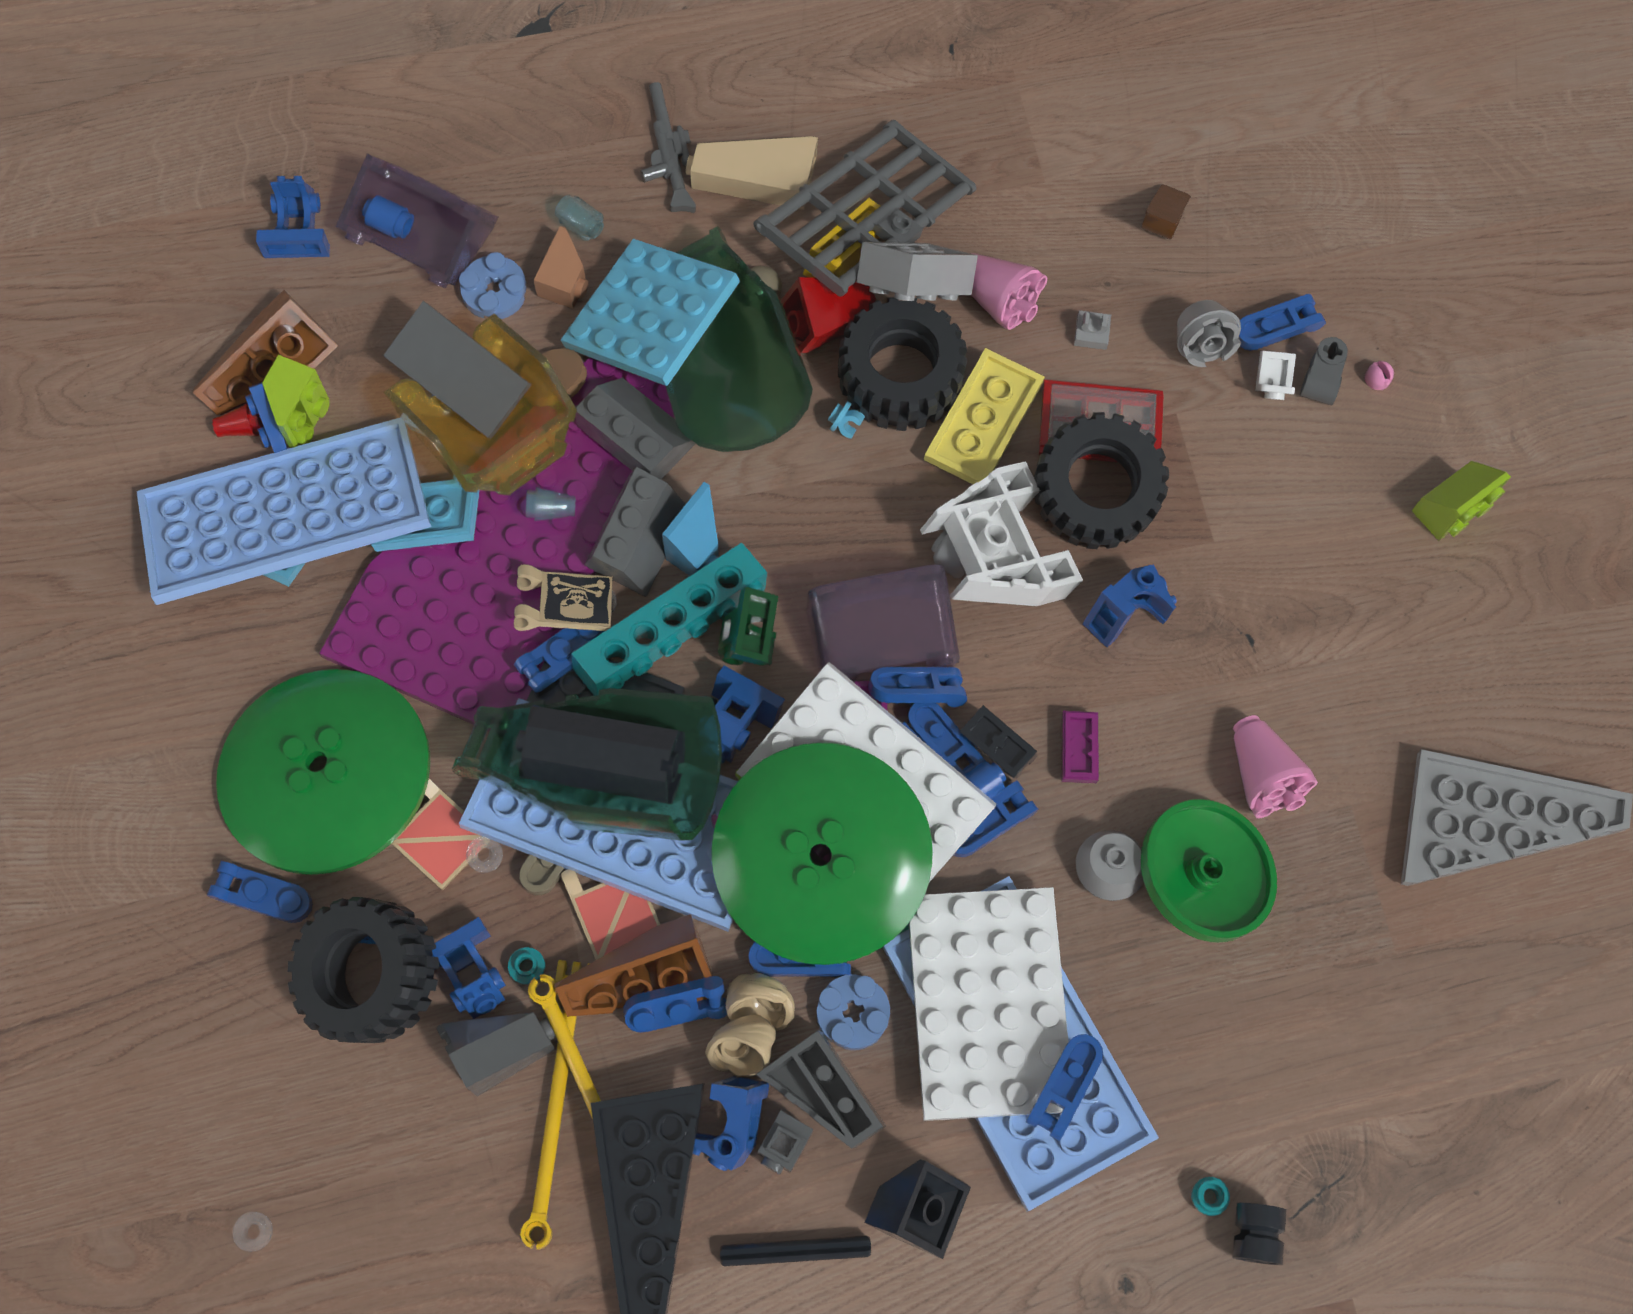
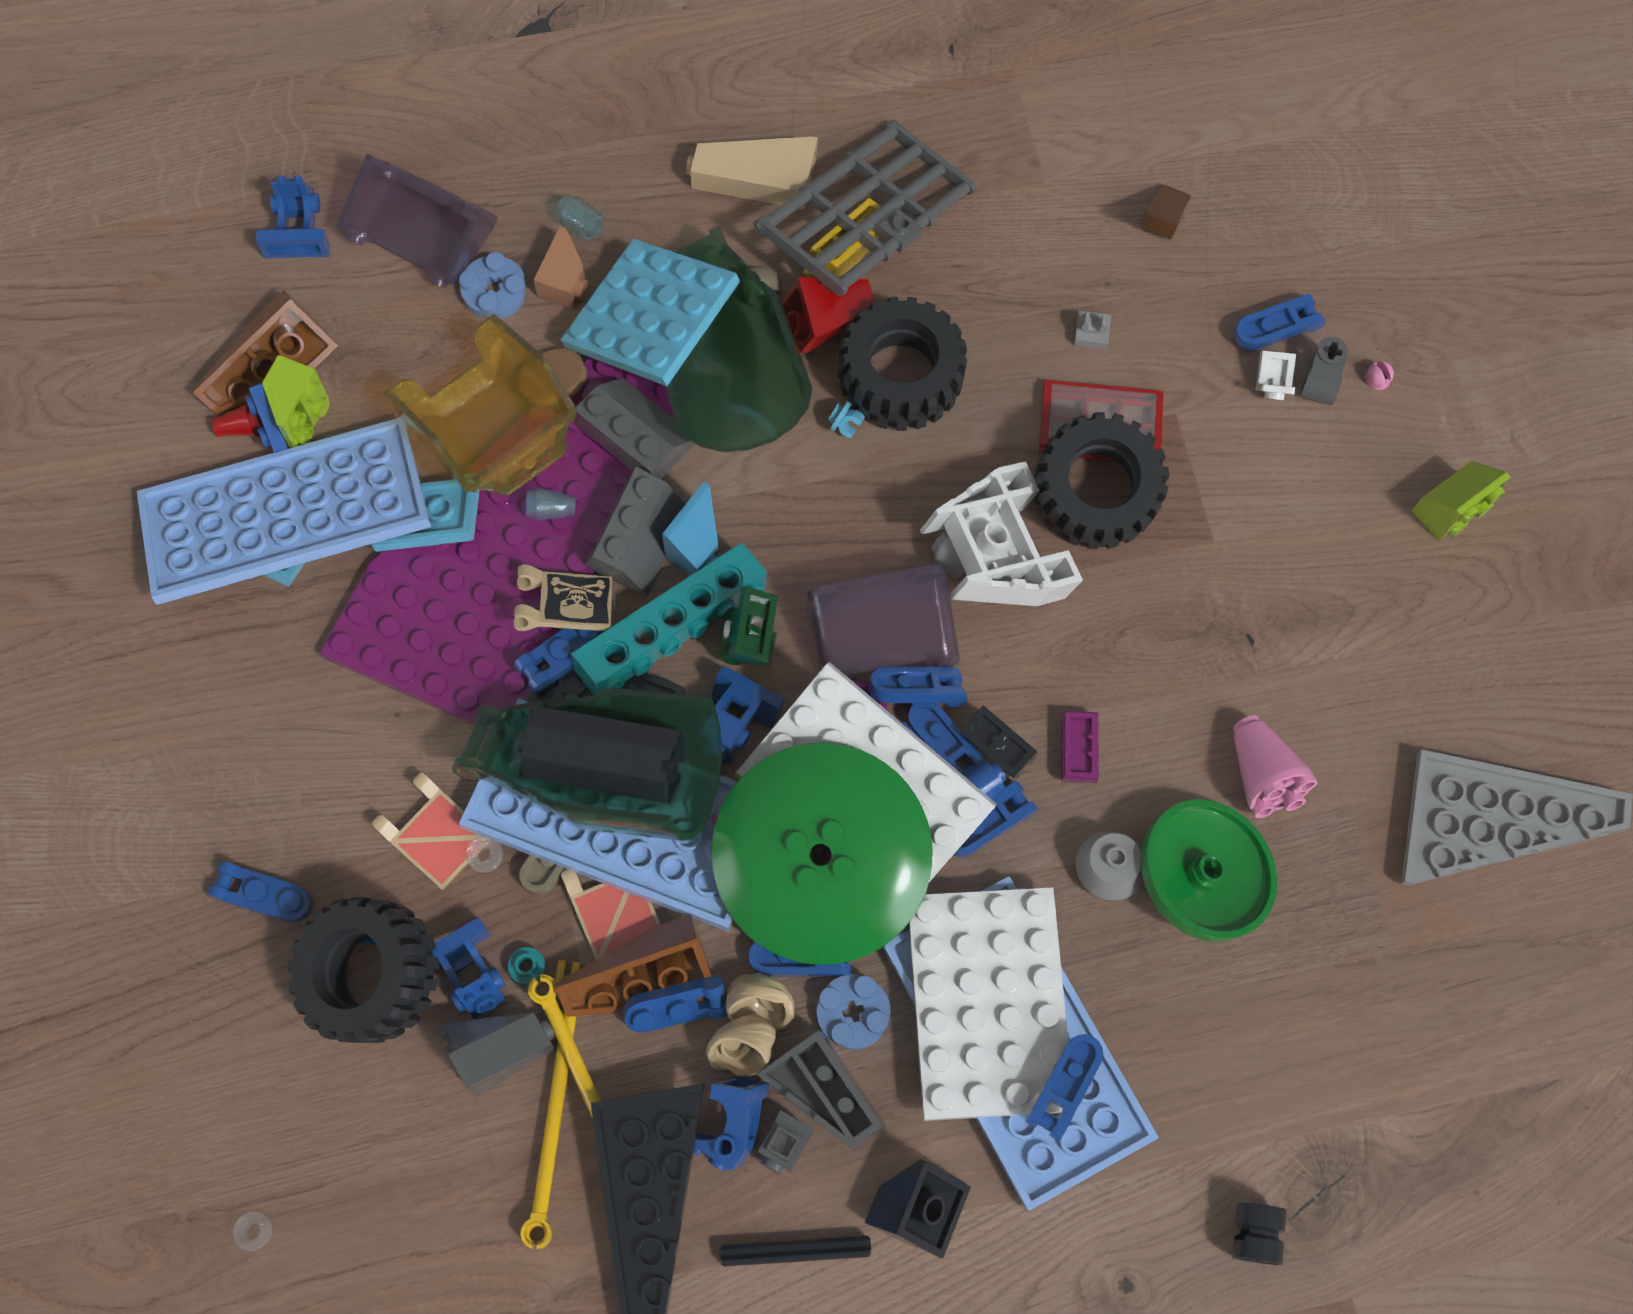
green dish [216,669,430,875] -> none
blue brick [362,195,414,239] -> none
dark grey tile [383,301,532,439] -> none
dark grey piece [640,82,696,213] -> none
light grey brick [857,242,978,301] -> none
light yellow plate [924,348,1045,484] -> none
bright pink cone [971,253,1047,330] -> none
blue tile [1083,564,1177,647] -> none
light grey cone [1177,300,1241,367] -> none
teal plate [1191,1177,1230,1216] -> none

